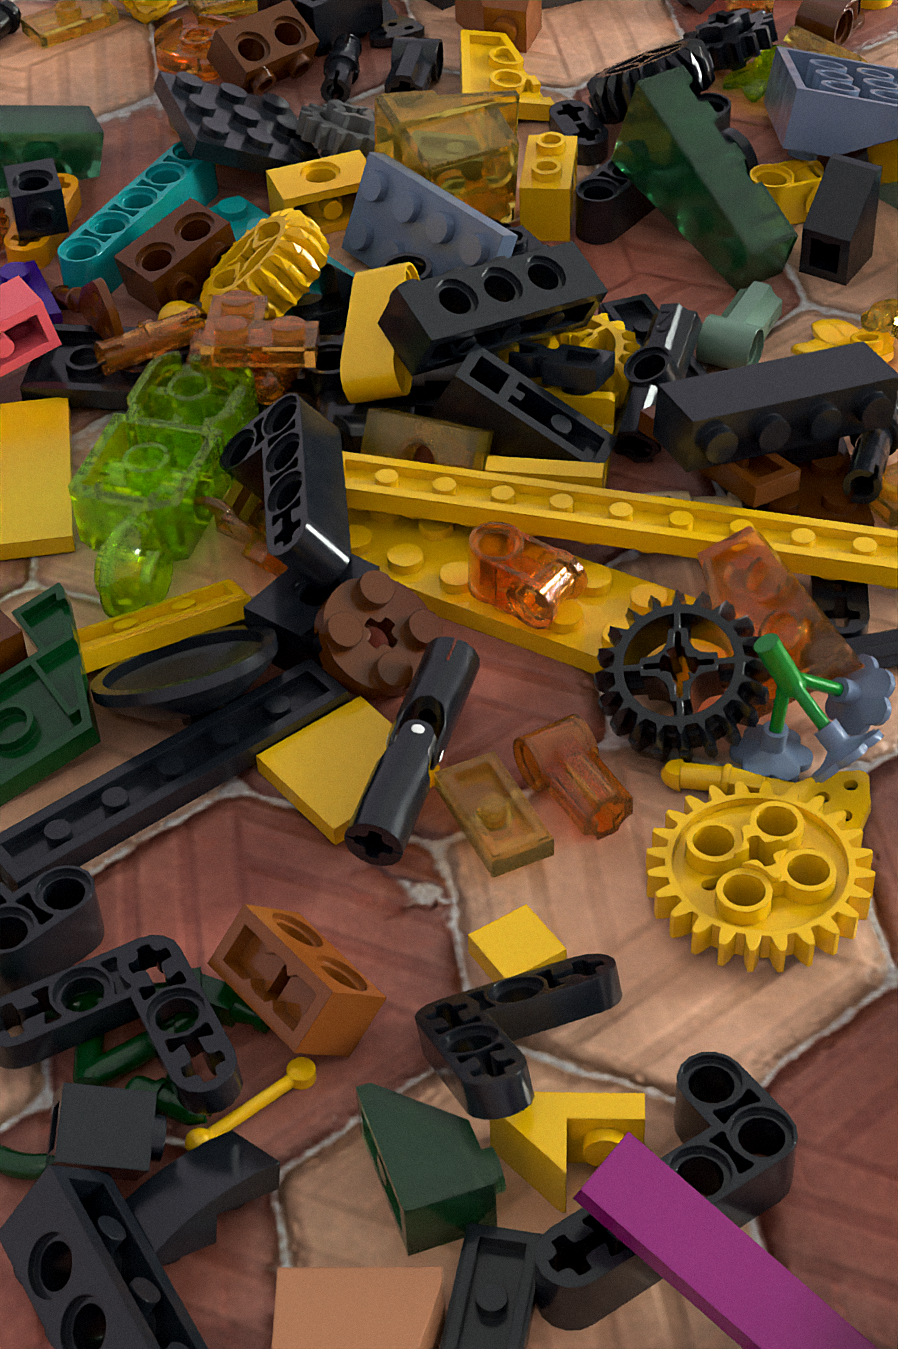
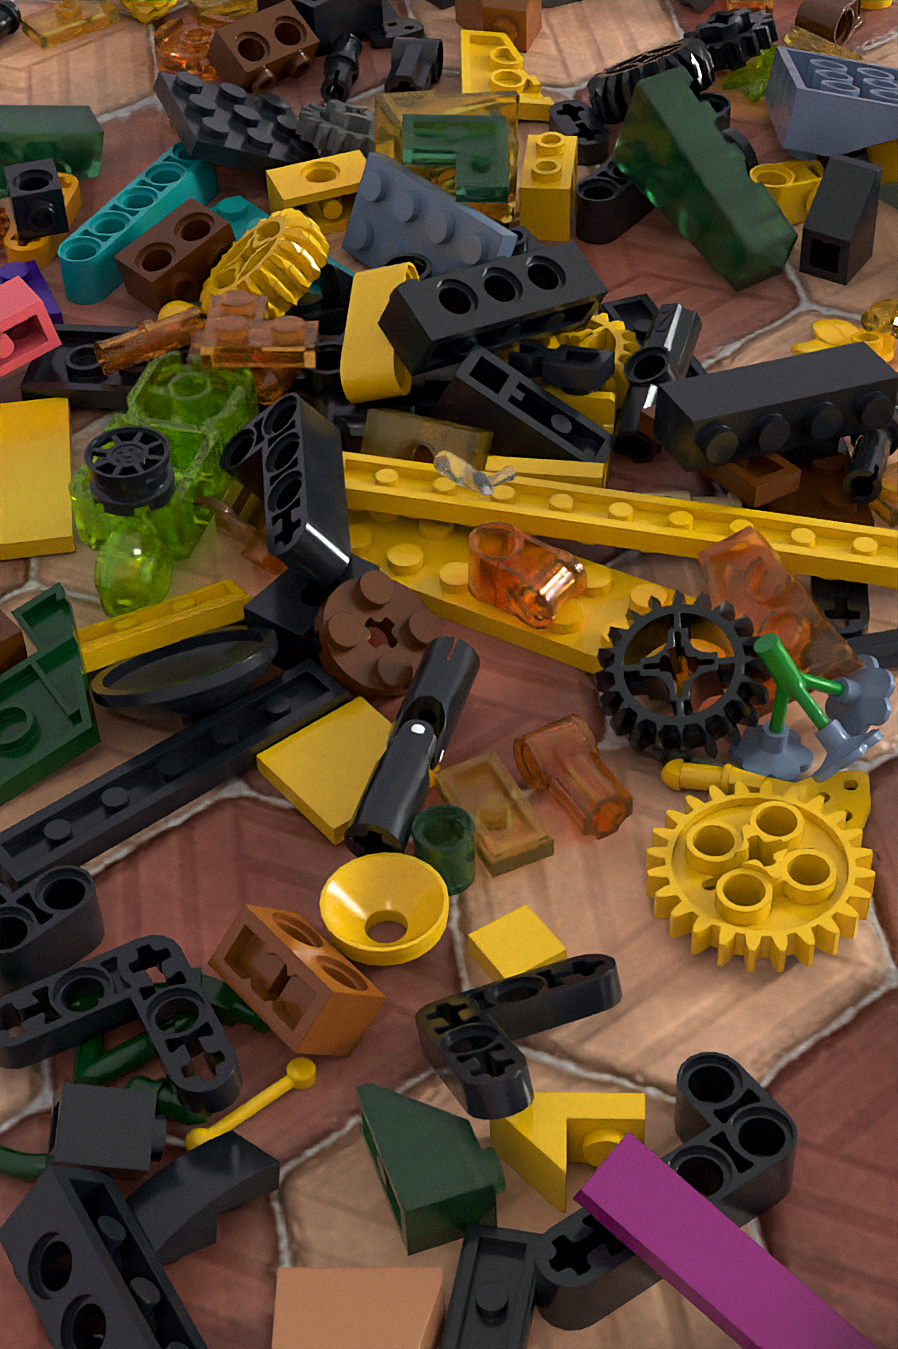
reddish brown piece [51,277,125,346] -> none
sand green piece [696,281,783,369] -> none
none -> black wheel [84,426,176,517]
none -> yellow piece [319,852,449,966]
none -> clear green plate [402,114,510,203]
none -> clear green beam [412,804,476,896]
none -> clear piece [433,450,517,496]

